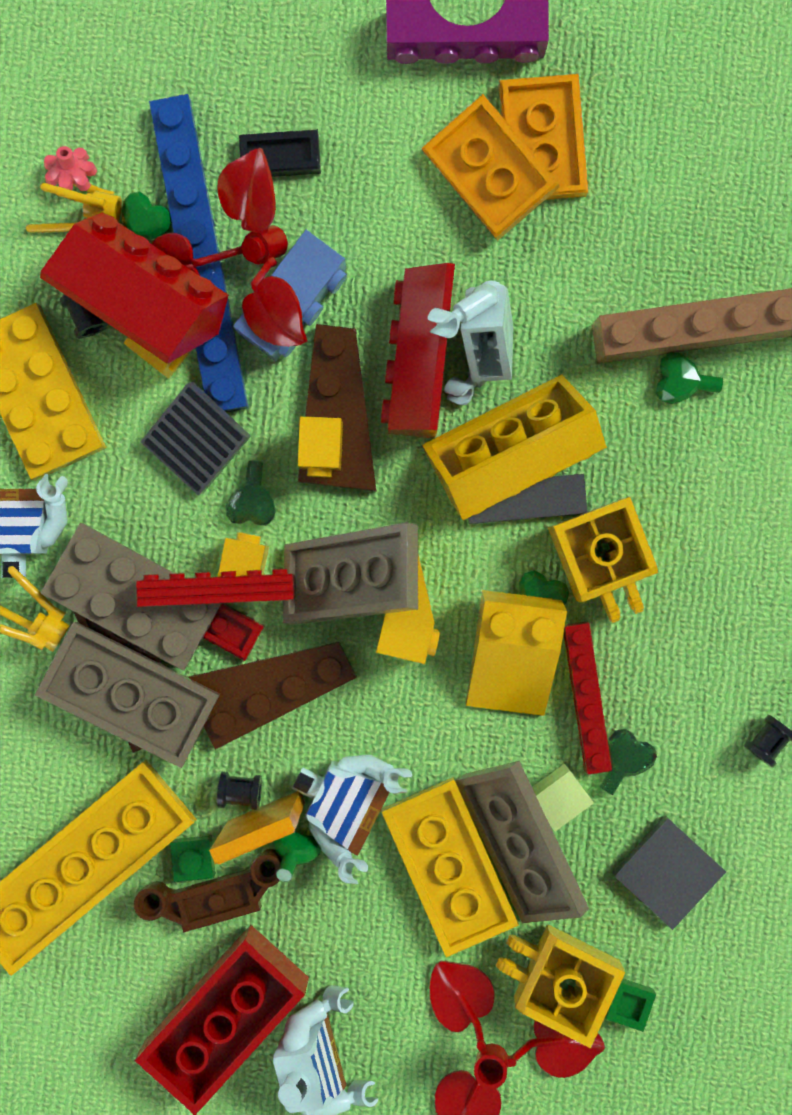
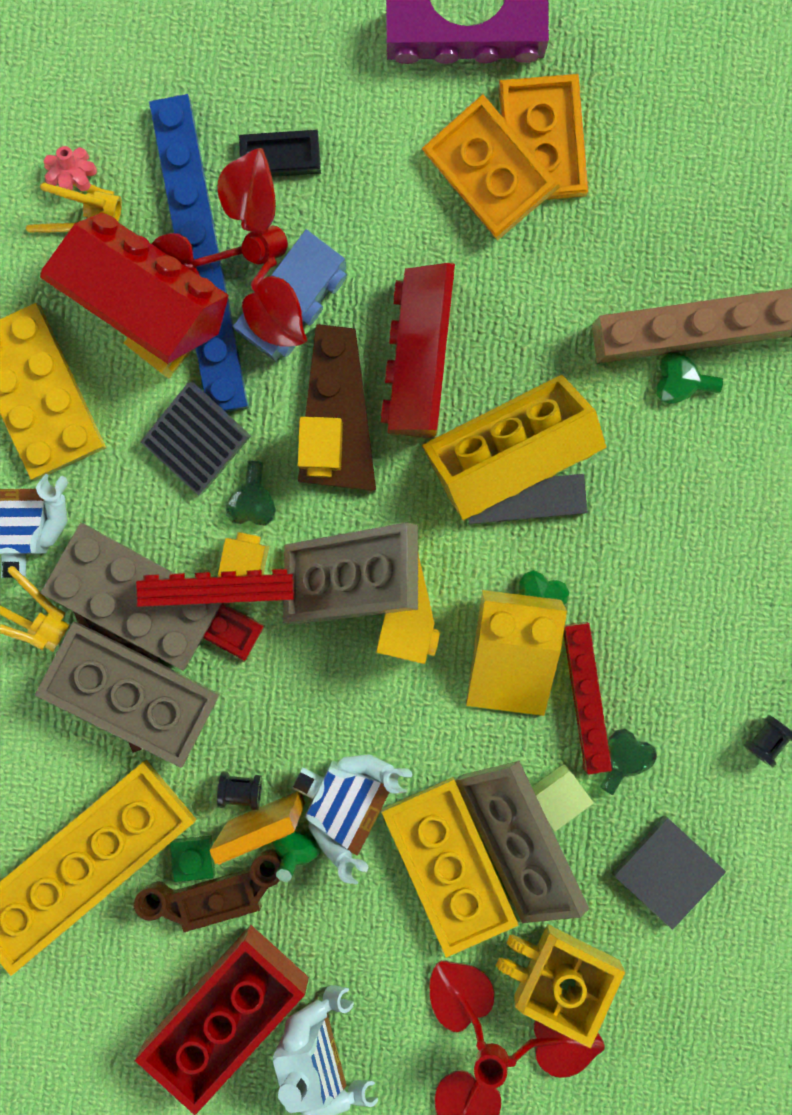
black bush [60,294,109,339] -> none
green rock [122,191,172,241] -> none
reddish brown wing [186,642,357,750] -> none
light aqua torso [428,281,513,405] -> none
yellow hinge [547,497,658,623] -> none
green plate [605,978,656,1032] -> none

